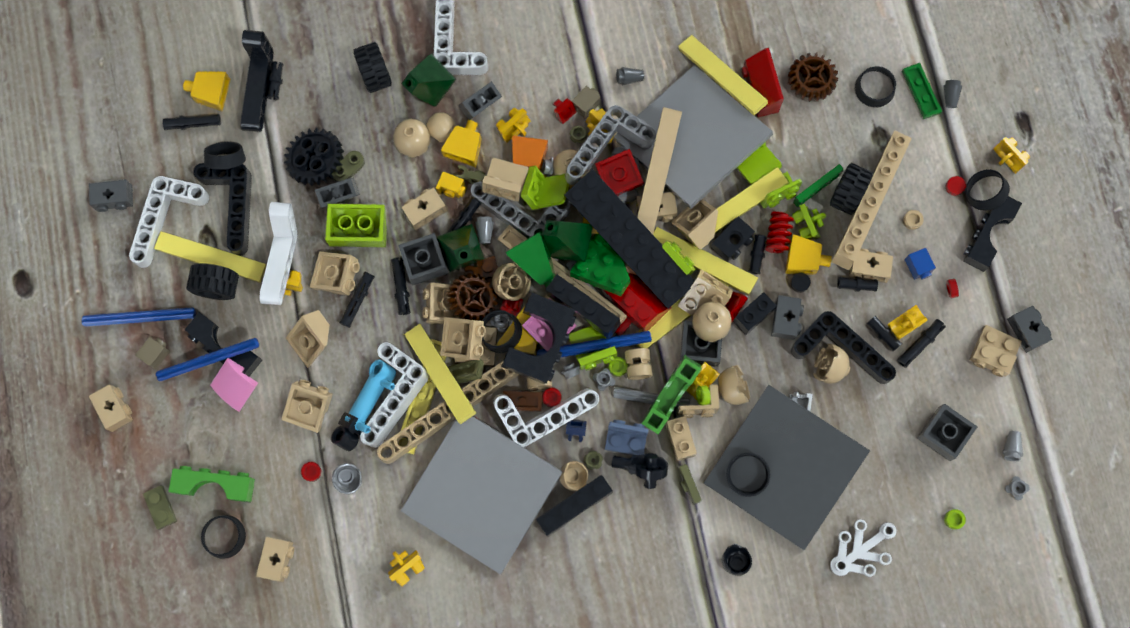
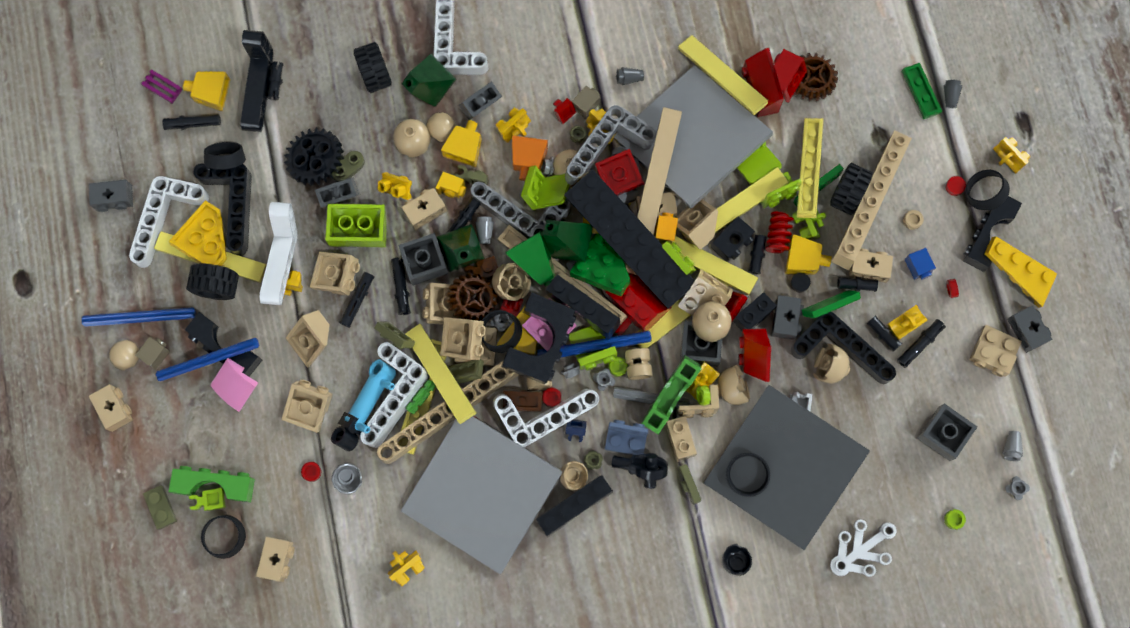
tan bracket [482,158,529,202] -> none
black tyre [855,66,896,108] -> none
none -> tan hair [109,340,139,371]
none -> magenta tile [141,69,183,104]
none -> yellow plate [169,200,227,266]
none -> lime plate [189,488,226,511]
none -> olive plate [374,322,415,349]
none -> yellow hips [378,172,412,200]
none -> bright green axle [406,379,436,414]
none -> light orange brick [654,212,678,242]
none -> red slope [738,329,771,382]
none -> red slope [774,49,807,103]
none -> light yellow tile [797,118,824,218]
none -> green tile [802,290,861,319]
none -> yellow wing [984,236,1057,308]

